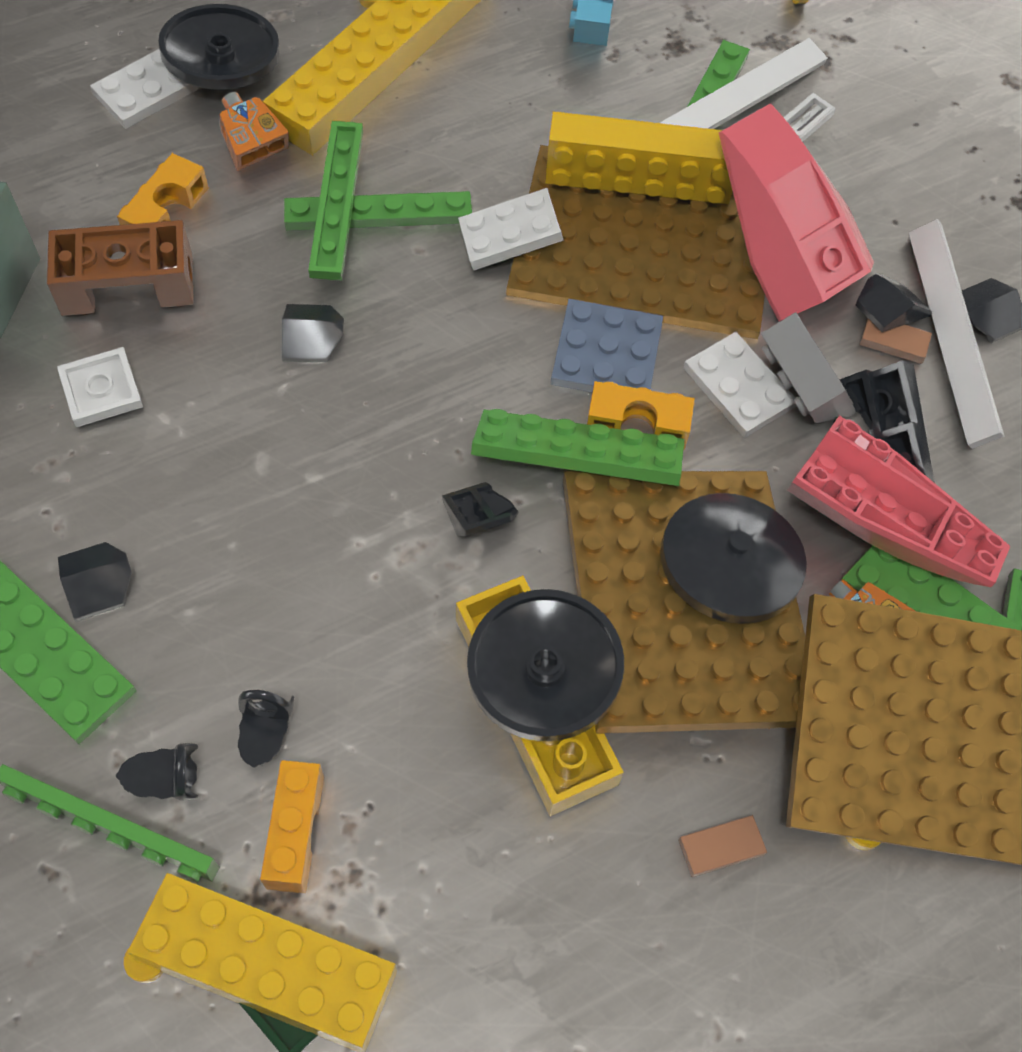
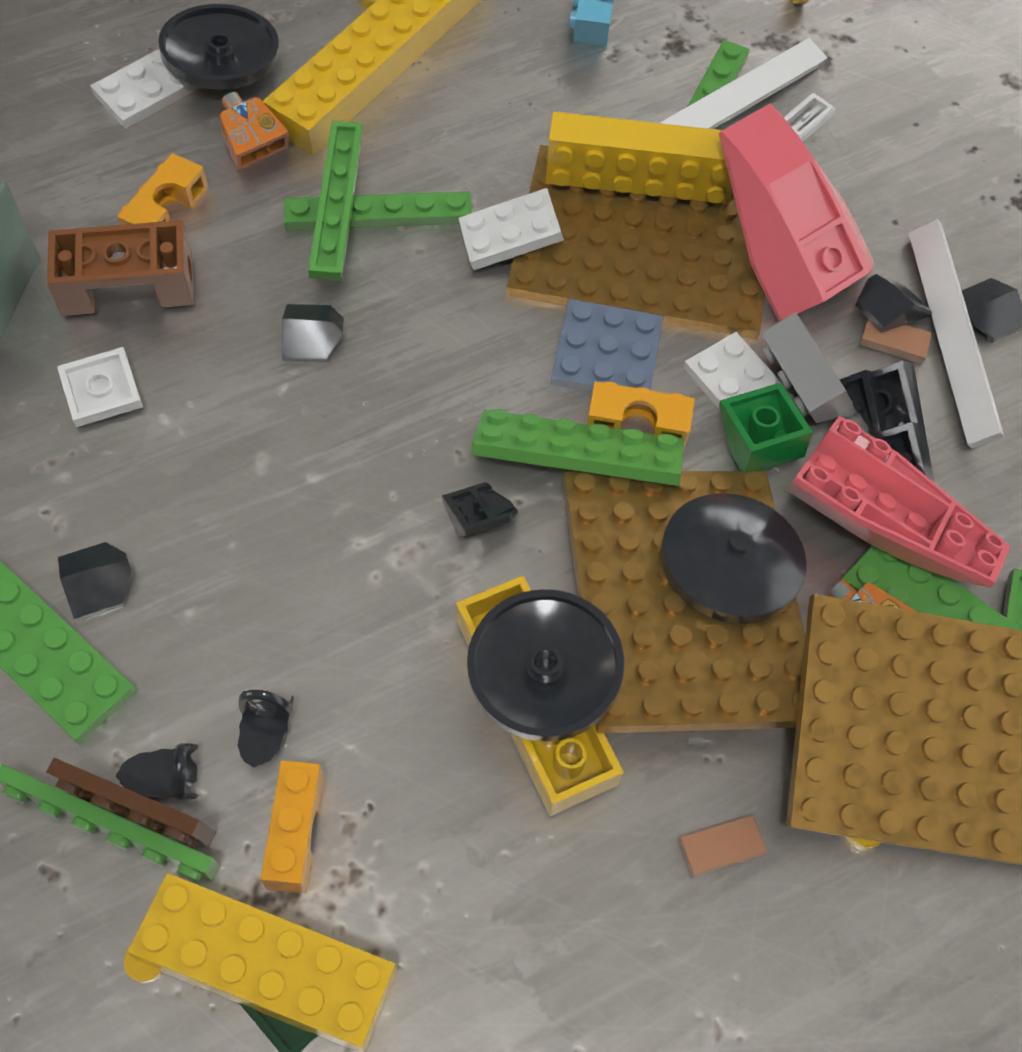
none -> reddish brown plate [46,757,217,849]
none -> green slope [719,382,813,473]

